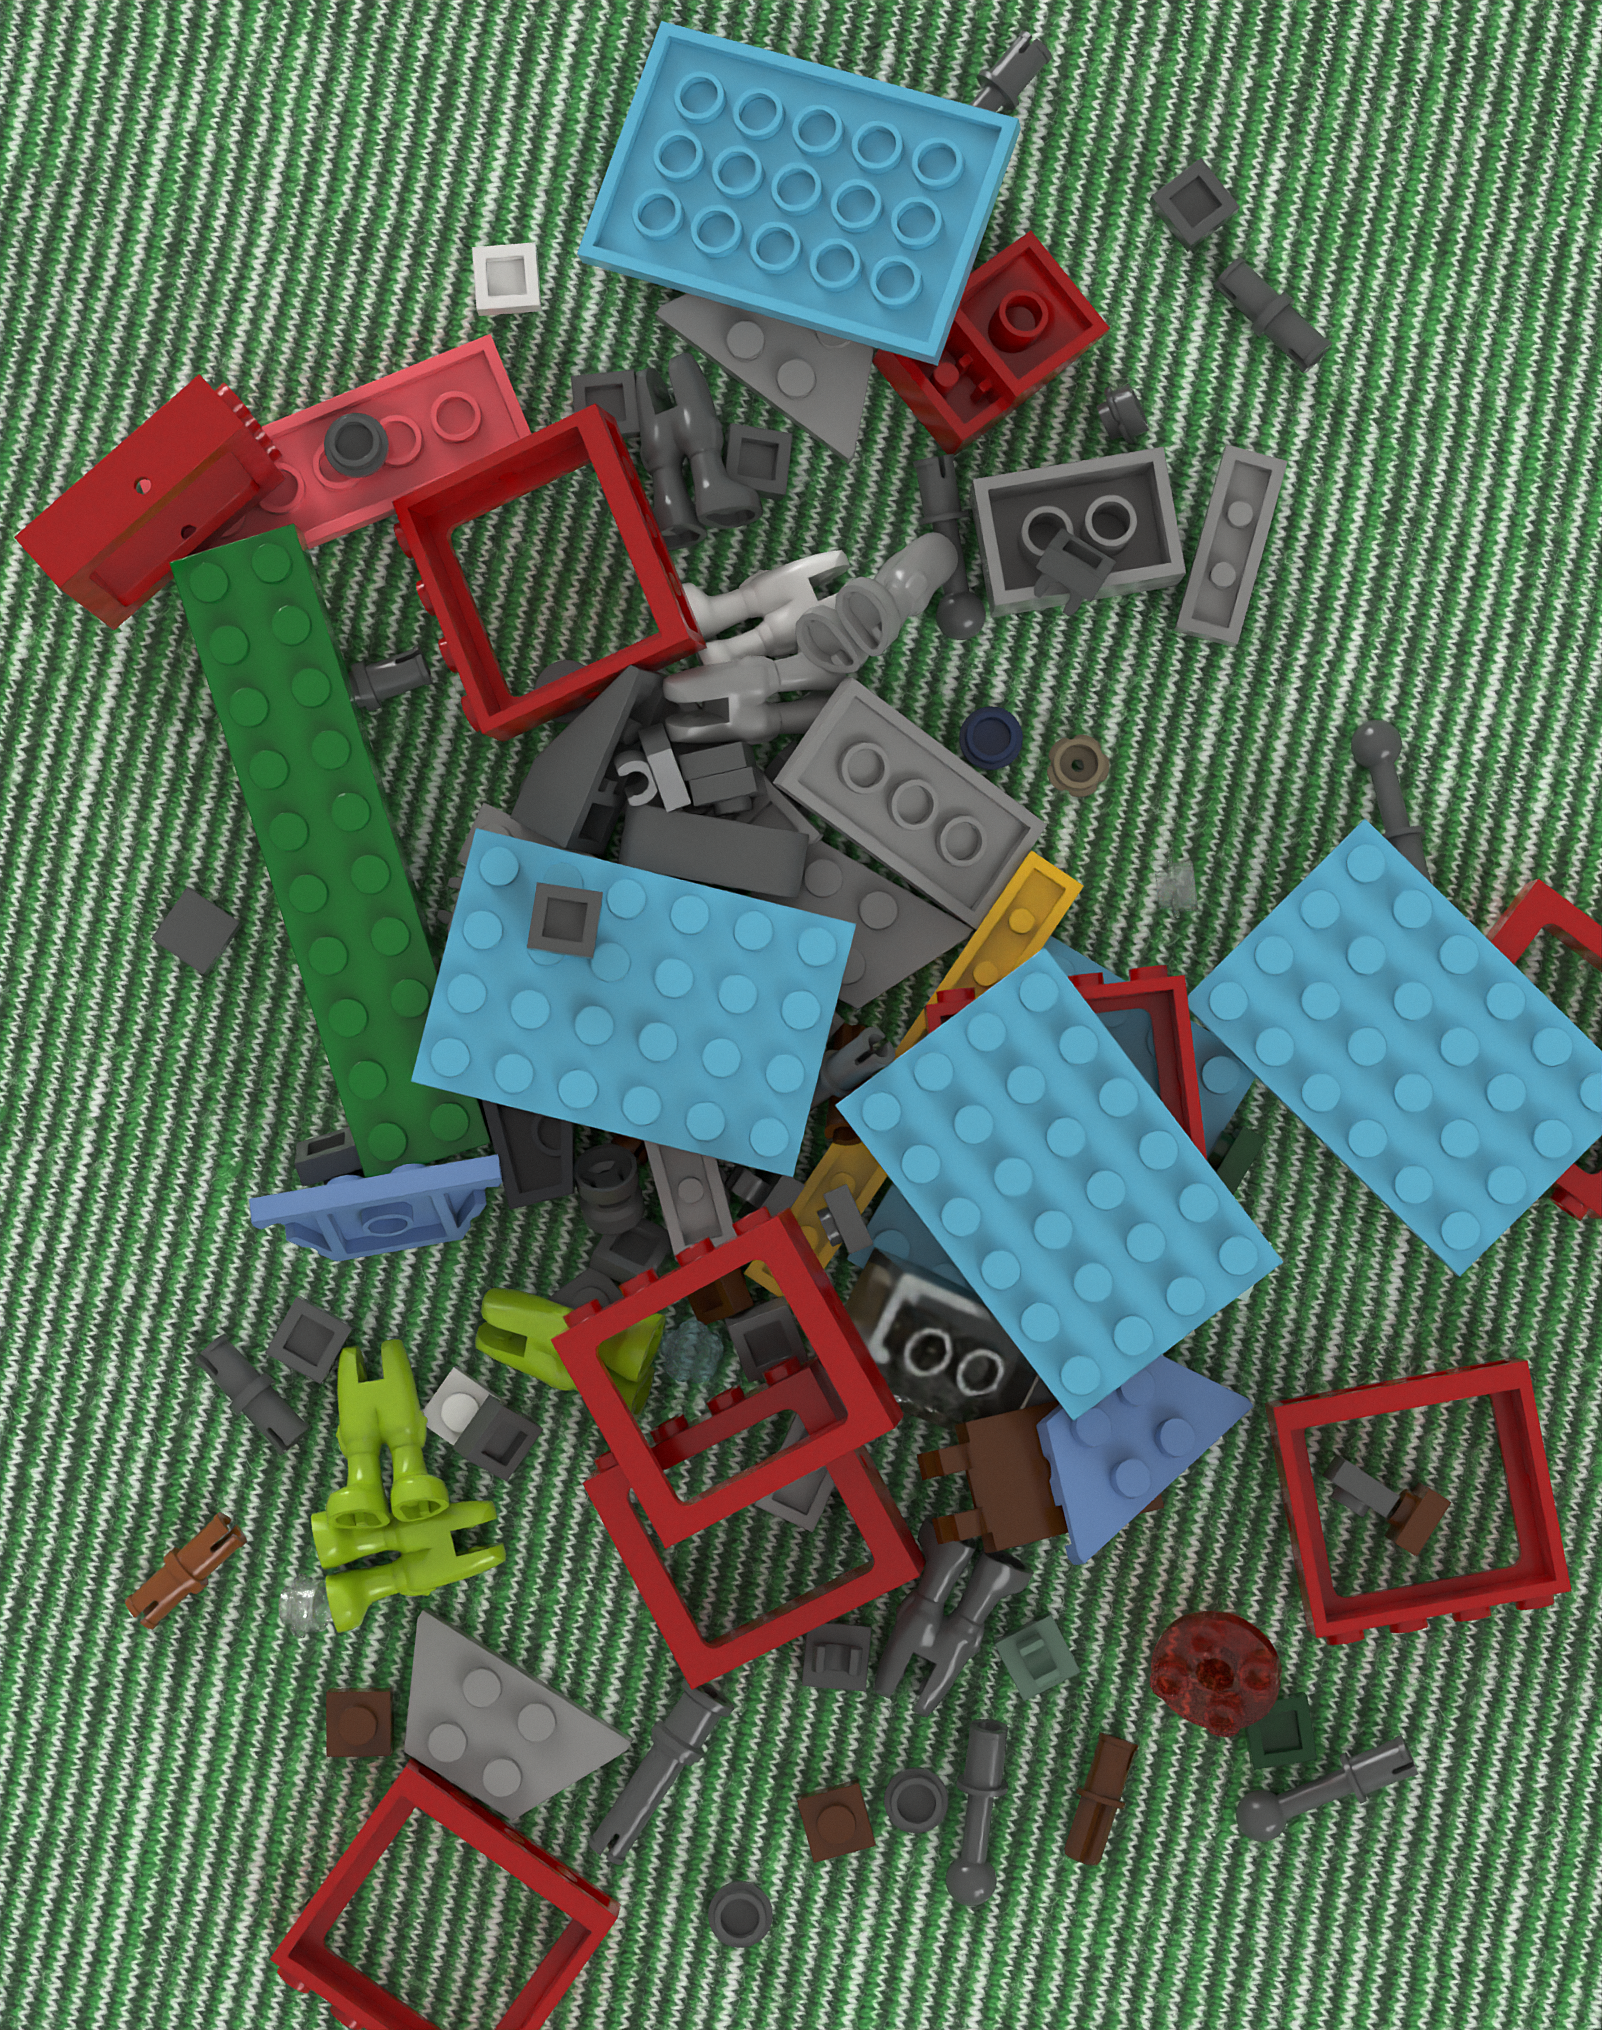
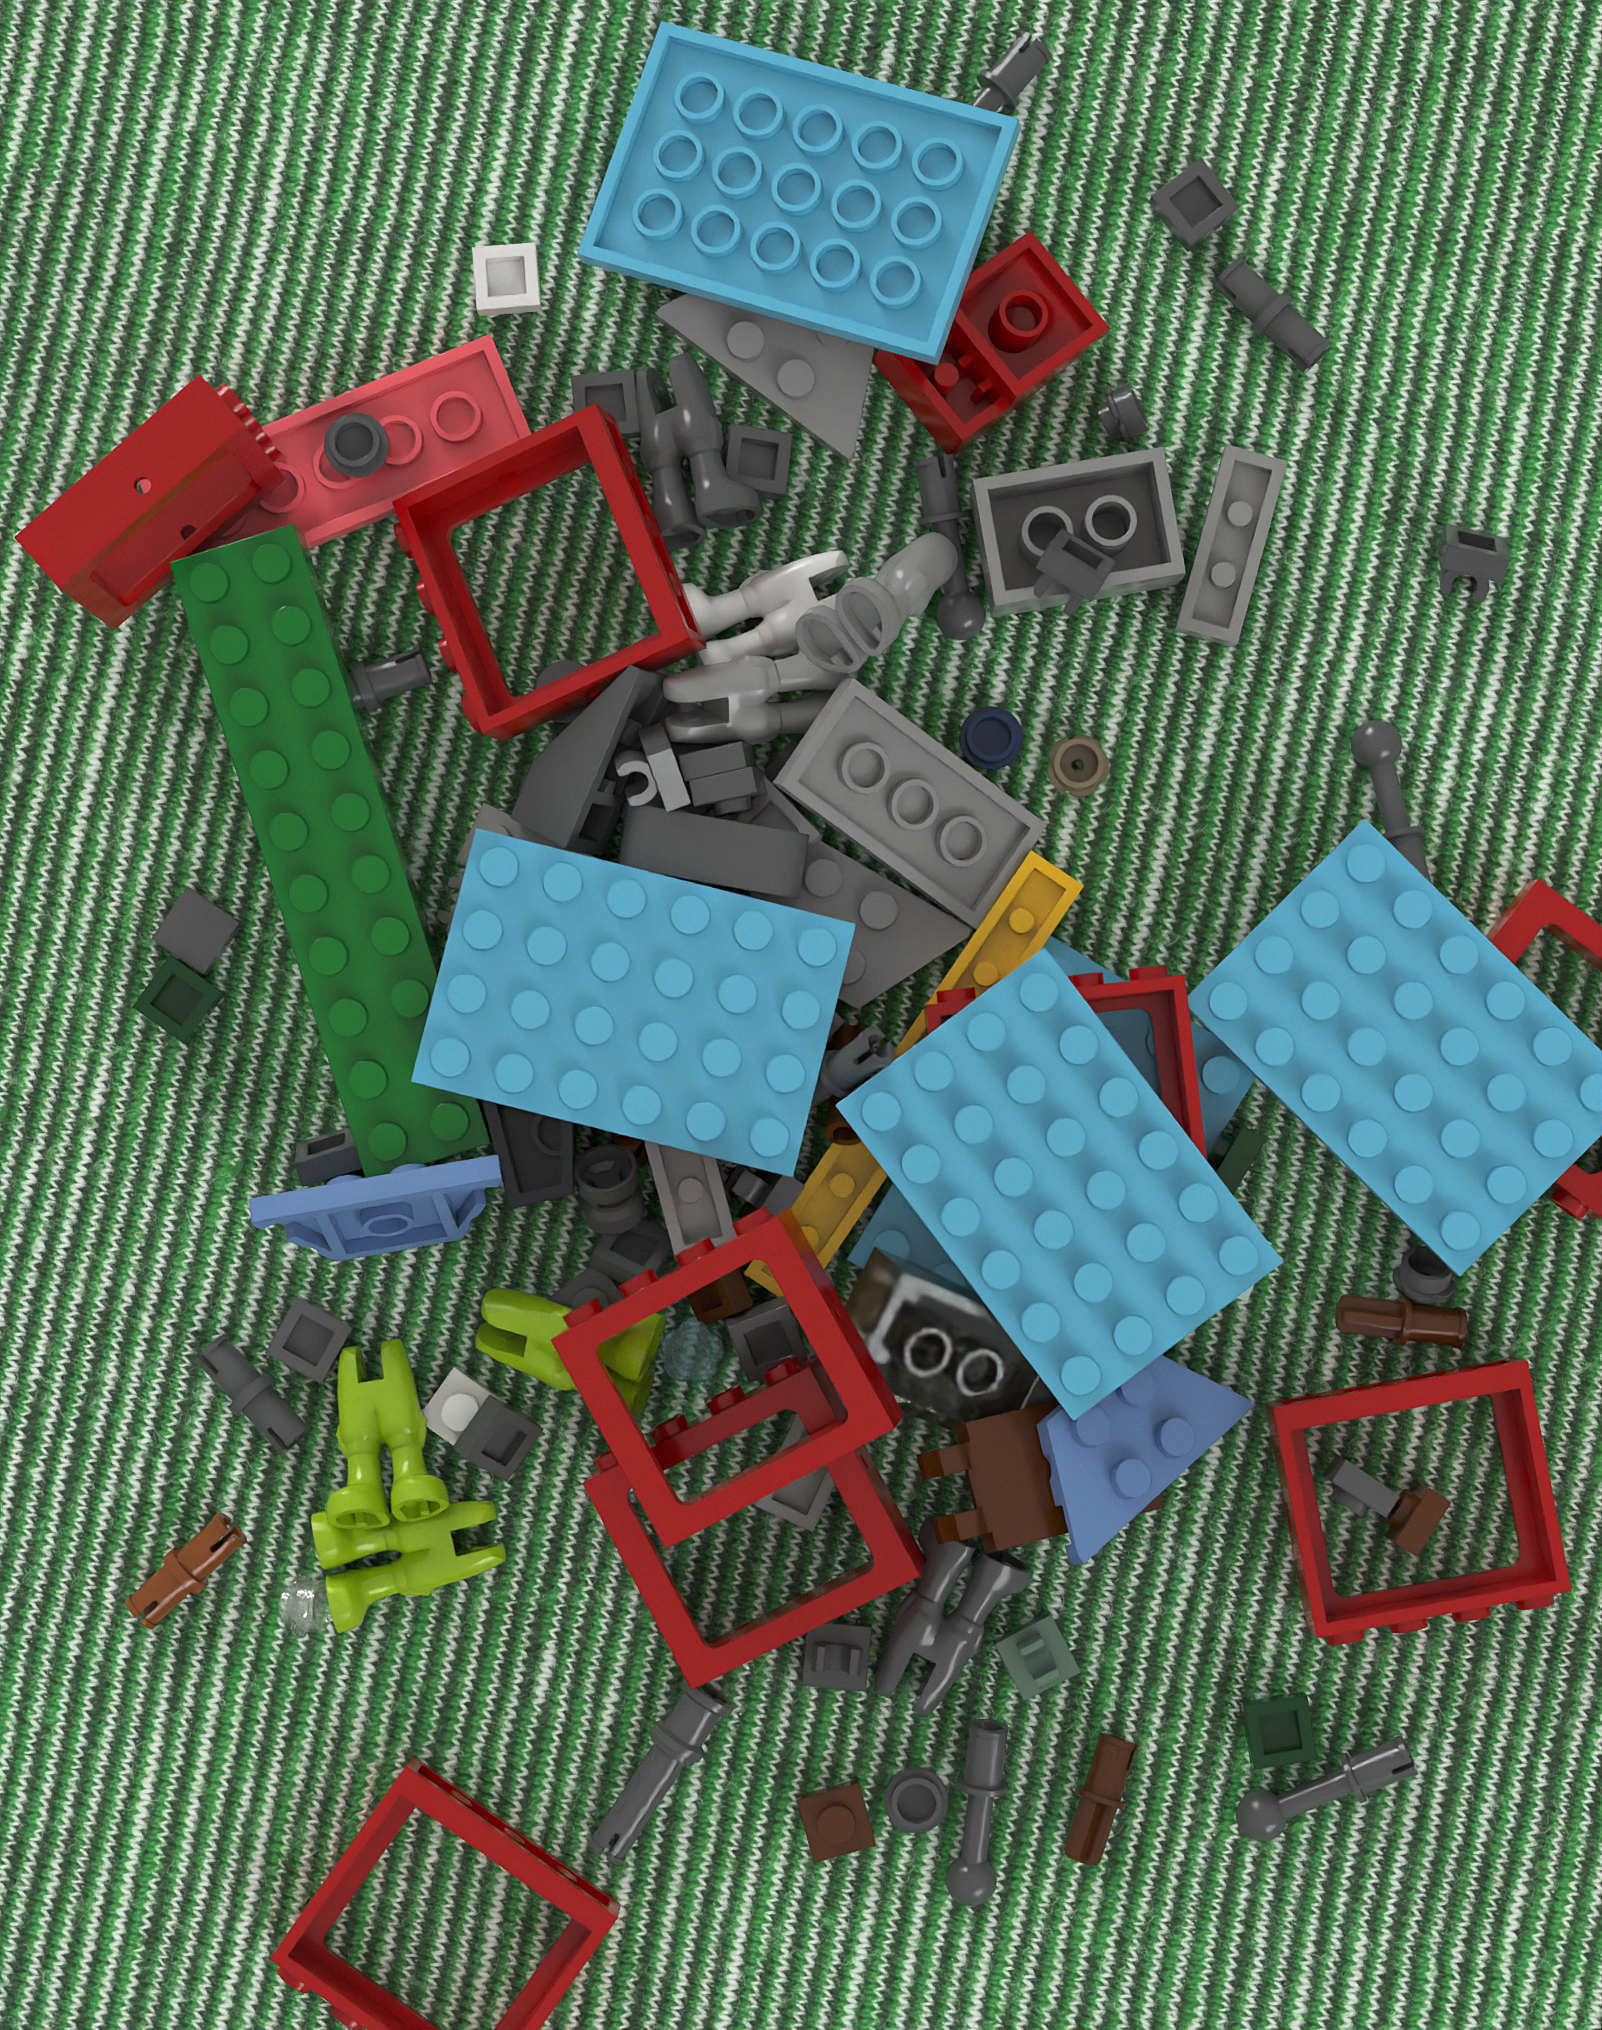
reddish brown plate [326,1688,394,1757] -> none
light grey wing [404,1607,633,1821] -> none
dark grey plate [527,882,603,959] -> none
dark grey plate [708,1881,773,1948] -> none
dark grey plate [817,1184,873,1254] -> none
clear red plate [1150,1611,1282,1737] -> none
clear plate [1155,856,1198,918] -> none
none -> dark green plate [132,955,225,1045]
none -> reddish brown axle [1335,1294,1467,1349]
none -> dark grey plate [1392,1246,1456,1304]
none -> dark grey tile [1438,523,1510,603]

